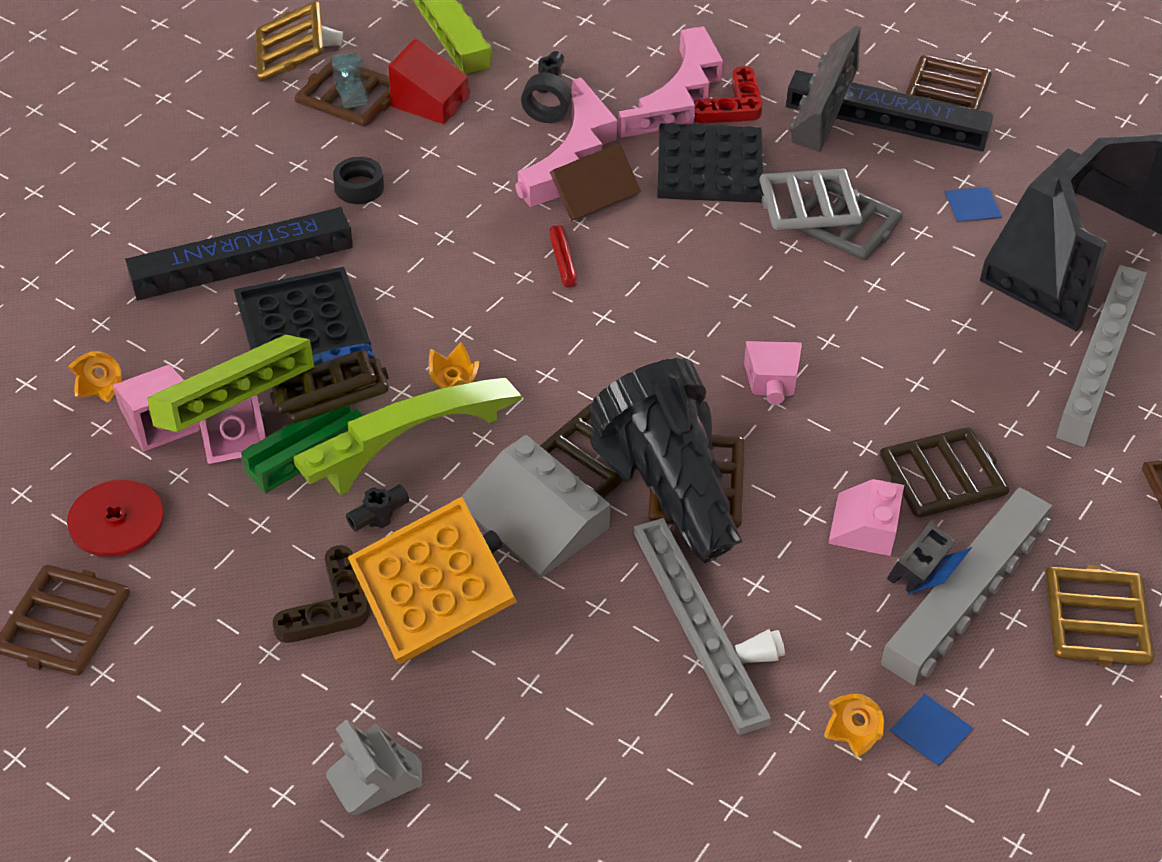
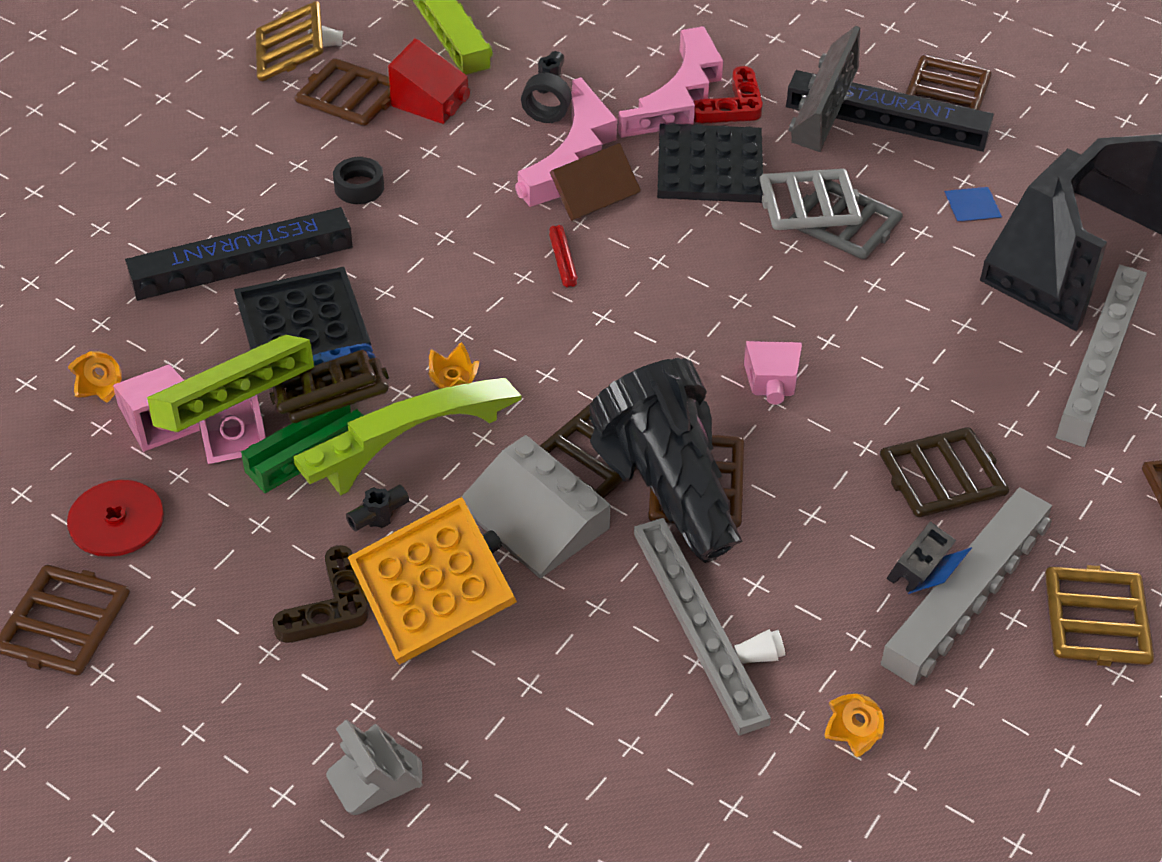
clear light blue piece [330,52,369,109] -> none
bright pink slope [828,479,904,556] -> none
blue sticker [890,694,973,766] -> none

